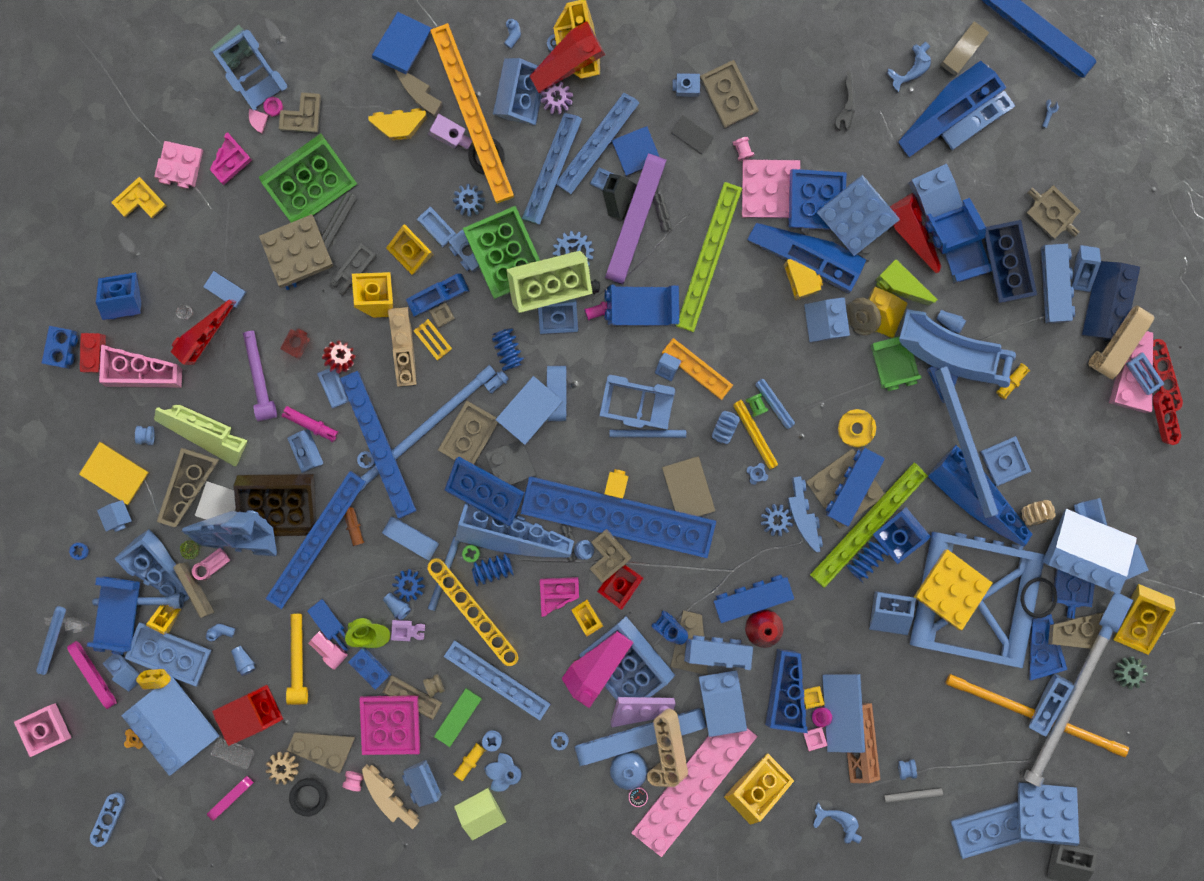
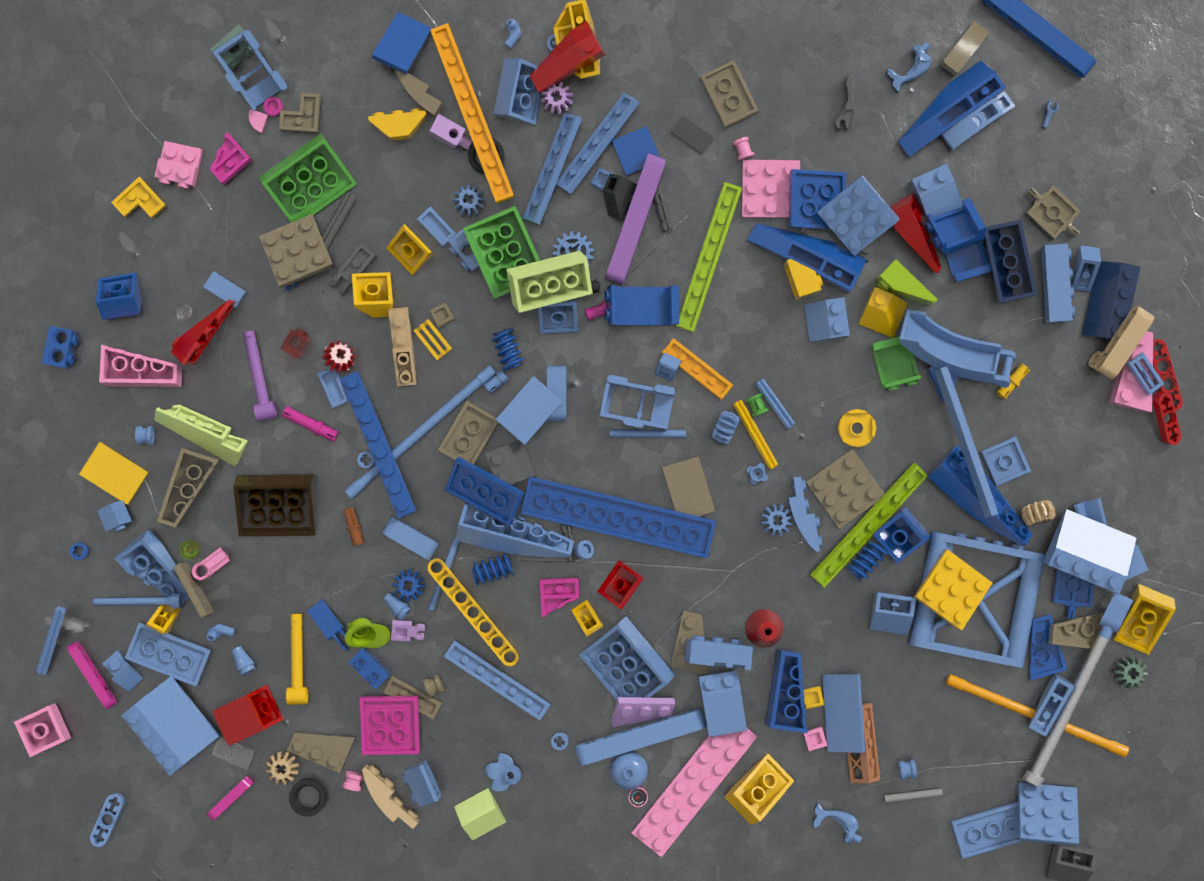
red brick [80,333,106,373] -> none
blue panel [87,576,140,655] -> none
light orange plate [124,729,143,749] -> none
yellow beam [136,669,171,689] -> none
medium blue wedge [182,511,277,556] -> none
white sticker [195,481,236,520] -> none
blue plate [266,471,366,609] -> none
medium blue slope [287,429,323,473] -> none
bright pink piece [308,631,348,670] -> none
blue slope [406,273,470,317] -> none
bright green tile [434,688,482,747] -> none
yellow pin [453,743,486,781] -> none
bright green bush [462,545,481,563] -> none
medium blue wheel [482,730,502,751] -> none
dark pink wedge [562,631,633,708] -> none
dark tan plate [590,529,632,583] -> none
yellow brick [604,469,628,499] -> none
tan beam [647,709,688,787] -> none
blue piece [651,610,688,645] -> none
medium blue brick [672,74,700,97] -> none
blue brick [713,574,794,623] -> none
dark pink tile [812,707,832,727] -> none
blue brick [825,447,885,527] -> none
dark tan tile [846,298,881,335] -> none
medium blue cone [936,310,966,334] -> none
black tyre [1020,577,1057,618] -> none

